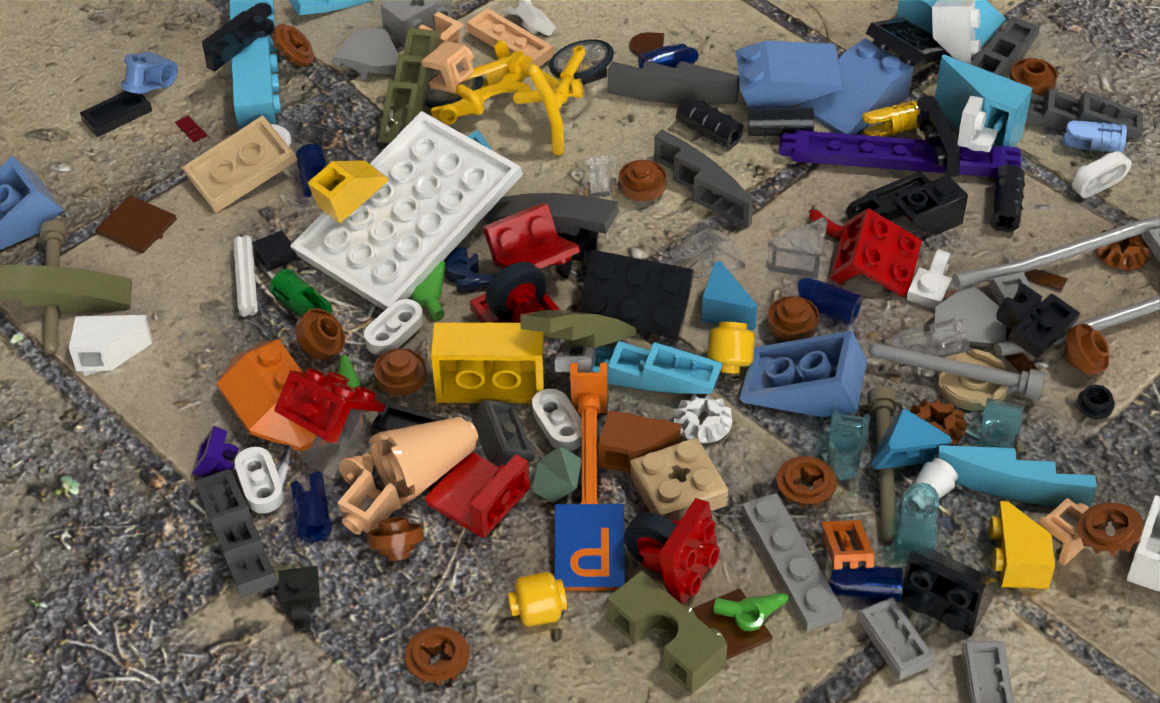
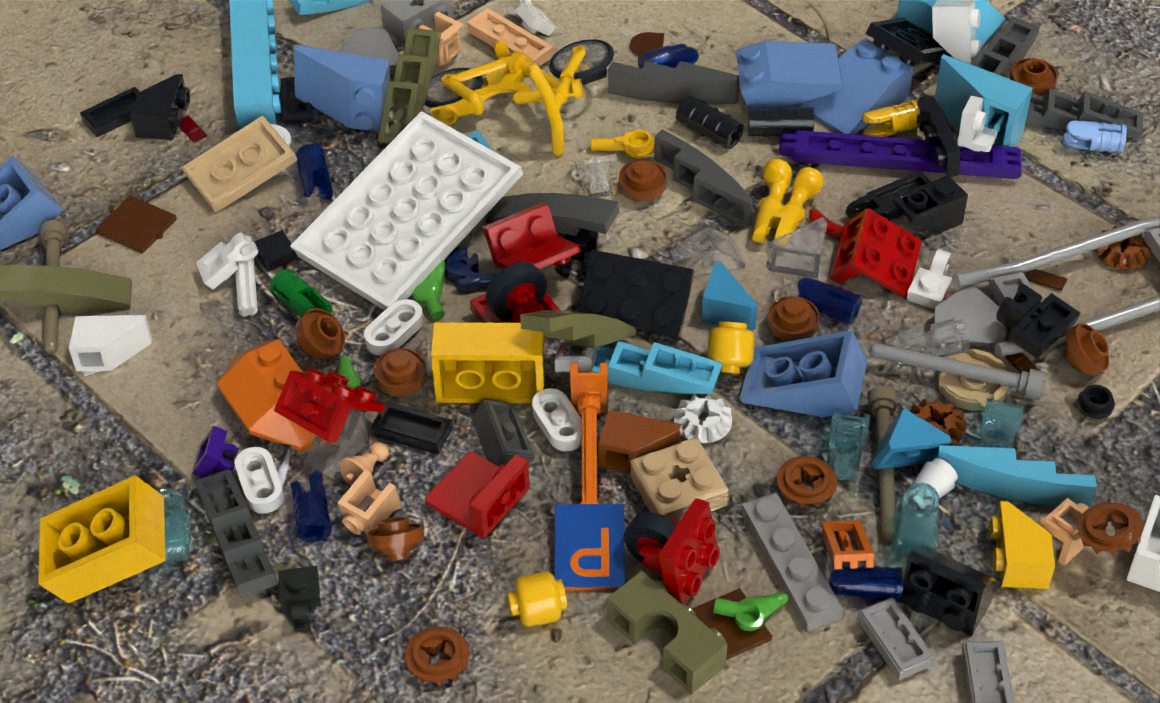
medium blue piece [121,51,178,94] -> none
black hinge [202,2,274,72] -> none
dark orange gear [271,24,314,68] -> none
yellow slope [307,161,389,224] -> none
light nougat cone [370,417,478,504] -> none
light nougat window [421,41,474,94] -> none
sand green slope [532,447,582,503] -> none
black axle [990,164,1025,232] -> none
white plate [1072,151,1132,198] -> none
none -> yellow brick [38,475,166,603]
none -> black slope [130,74,190,140]
none -> clear light blue piece [158,488,190,563]
none -> white plate [196,232,258,290]
none -> black tile [280,77,314,124]
none -> medium blue slope [294,45,390,133]
none -> yellow plate [591,129,654,159]
none -> yellow piece [752,159,824,249]

